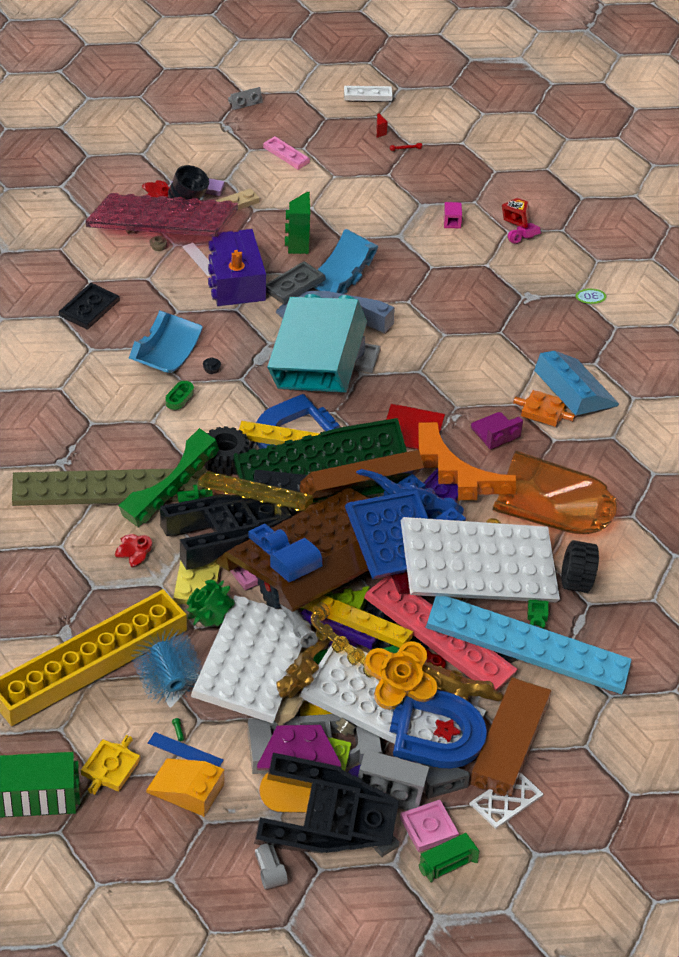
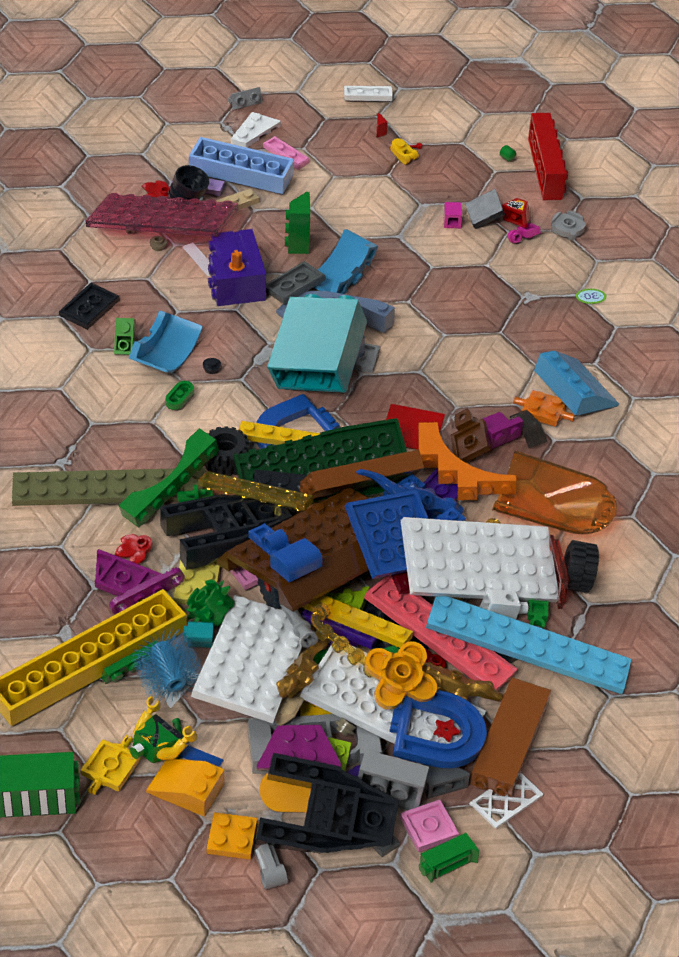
none -> magenta wing [95,549,160,596]
none -> green plate [101,640,157,684]
none -> magenta plate [109,567,185,615]
none -> bright green slope [114,318,136,355]
none -> torso [130,696,197,763]
none -> teal brick [183,621,214,648]
none -> light blue brick [189,137,294,194]
none -> light orange plate [206,812,257,860]
none -> white wing [231,112,281,148]
none -> yellow plate [390,138,419,165]
none -> reddish brown plate [451,409,491,463]
none -> tile [465,189,505,229]
none -> white torso [480,588,528,619]
none -> green piece [500,145,516,161]
none -> clear smoke slope [510,410,548,448]
none -> red brick [528,113,568,200]
none -> clear red piece [549,535,569,609]
none -> light grey plate [551,211,586,240]

